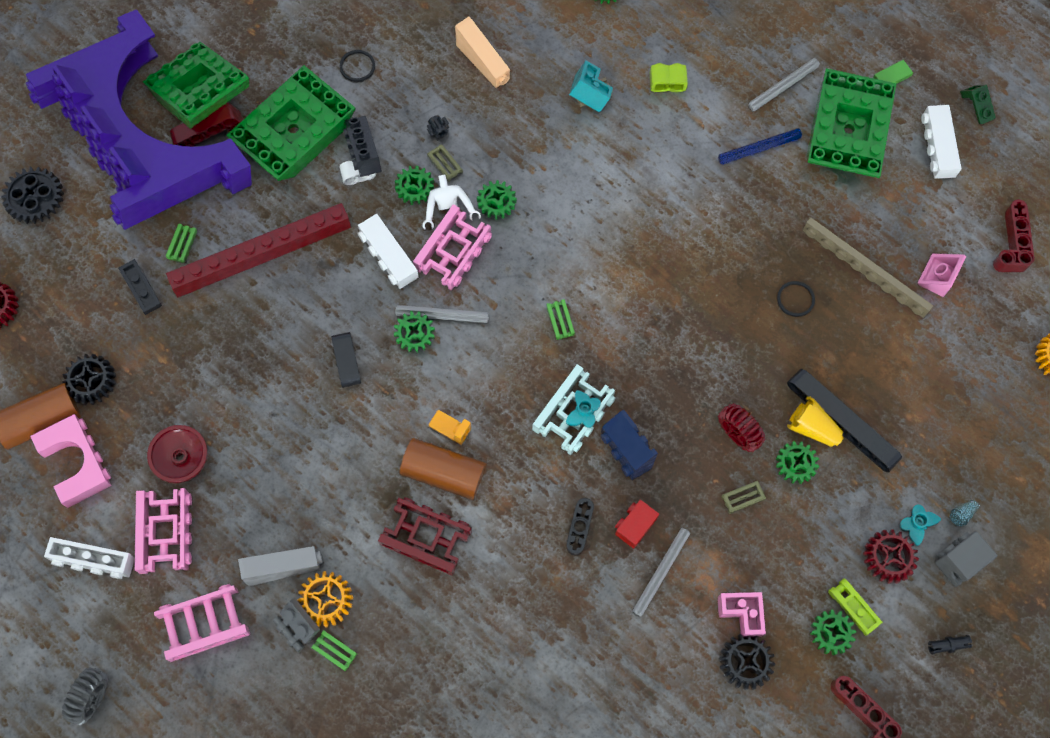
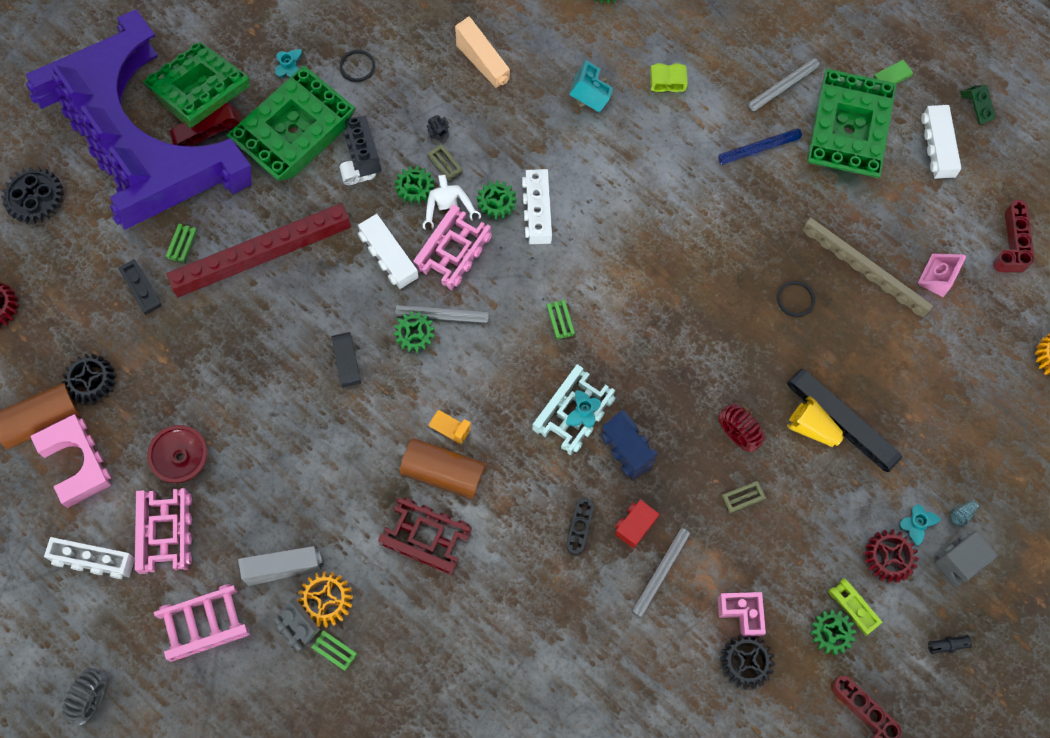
green gear [775,441,819,484] -> none
none -> teal animal [275,49,303,78]
none -> white brick [522,169,552,244]

